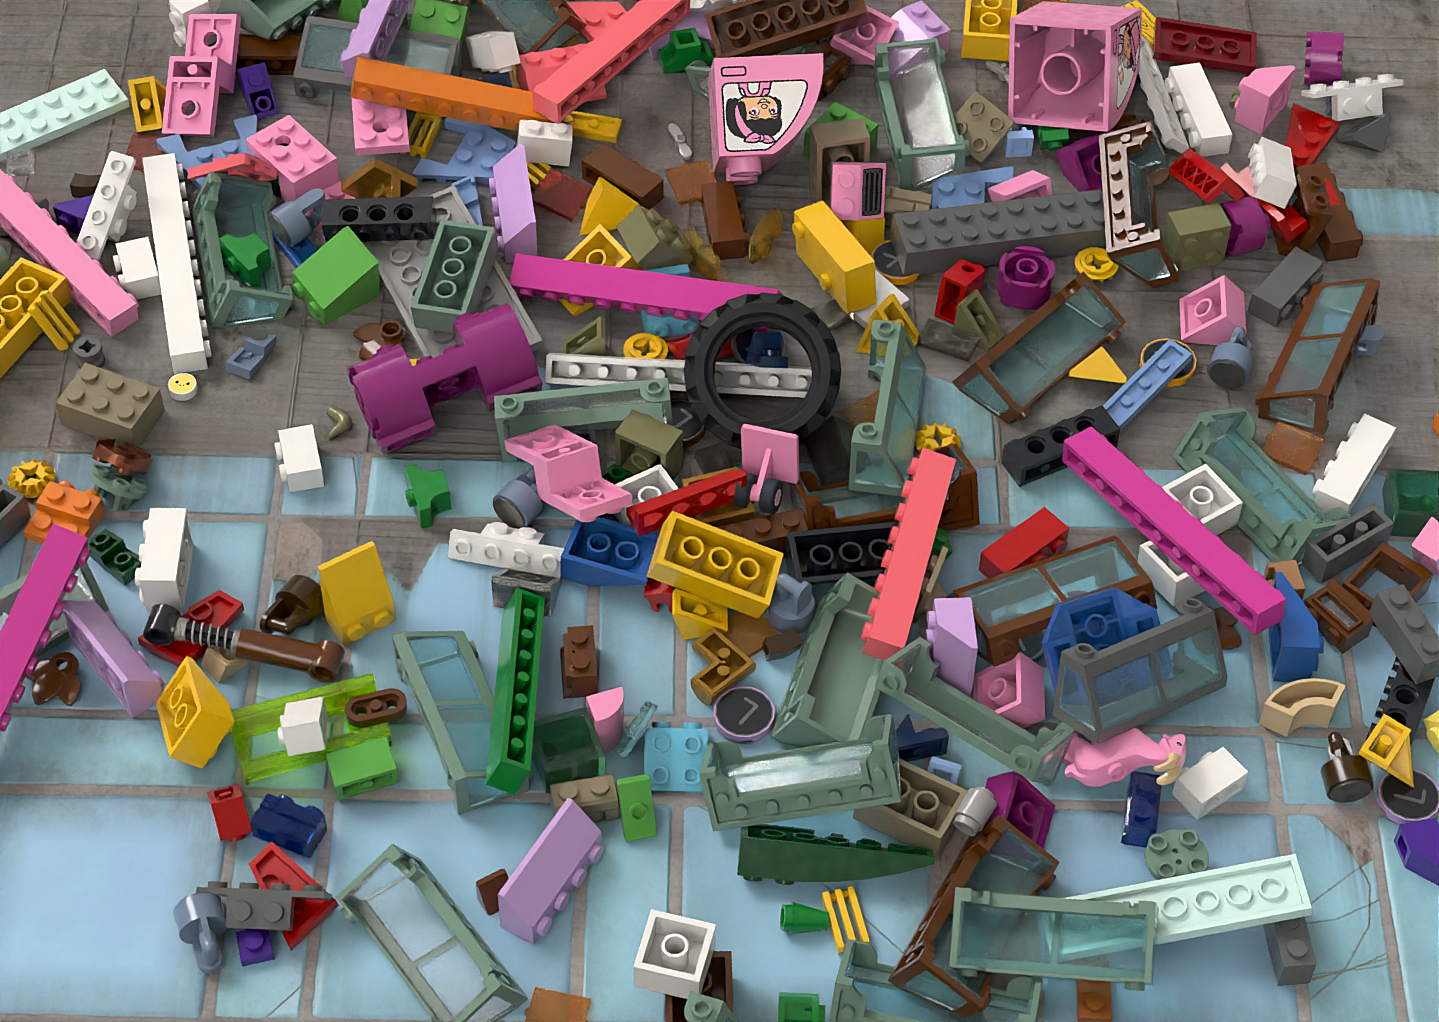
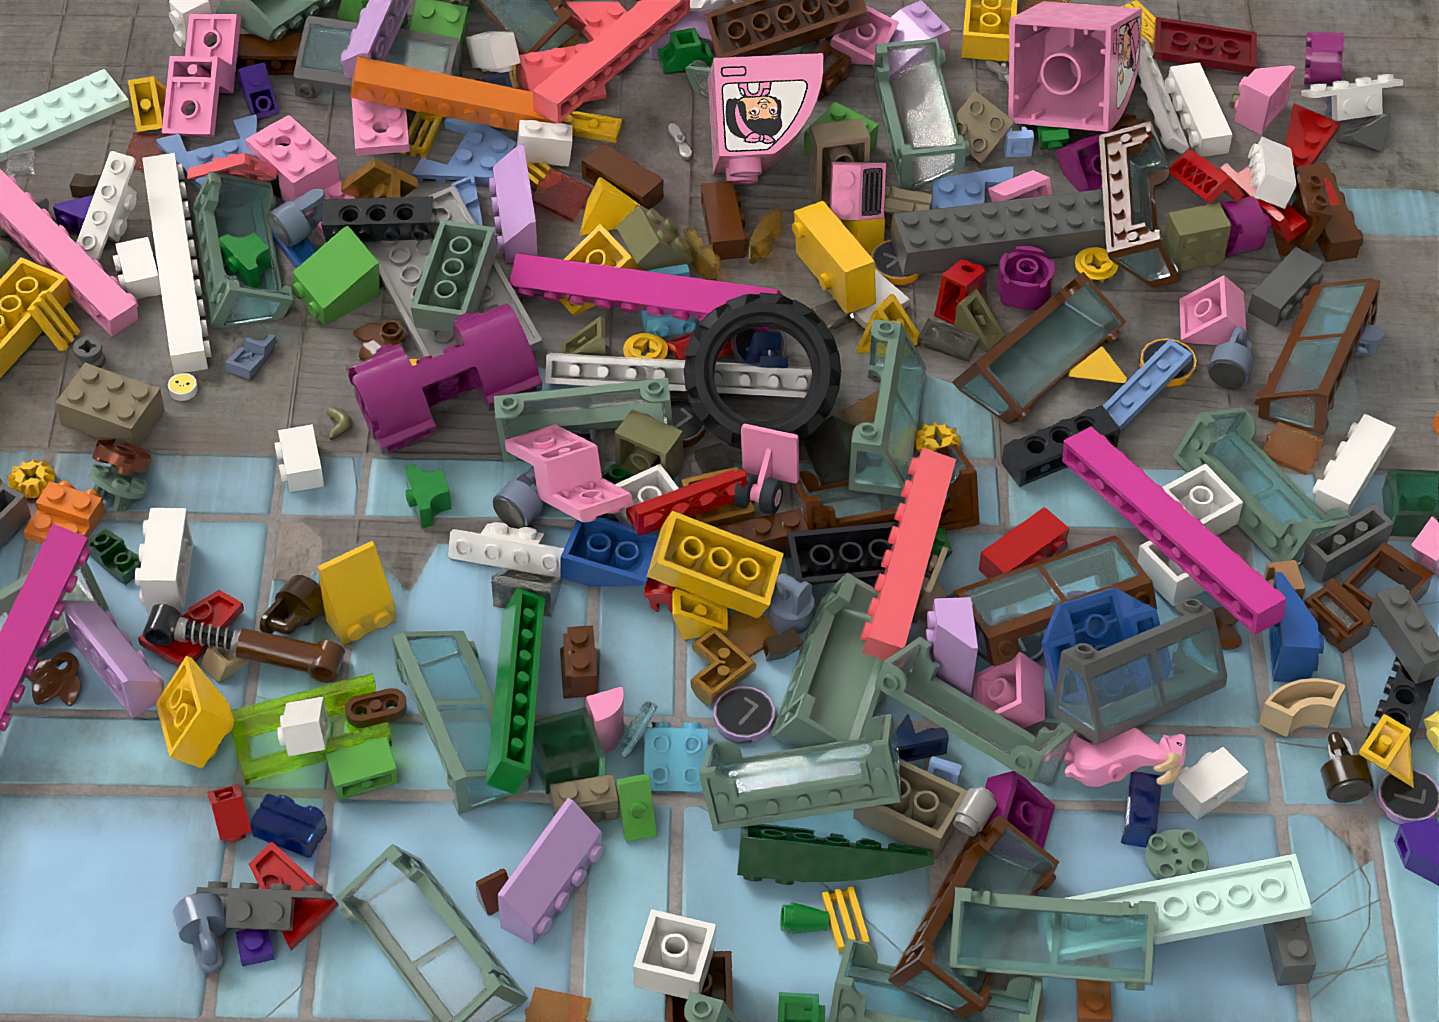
clear orange piece [665,160,717,205] -> none

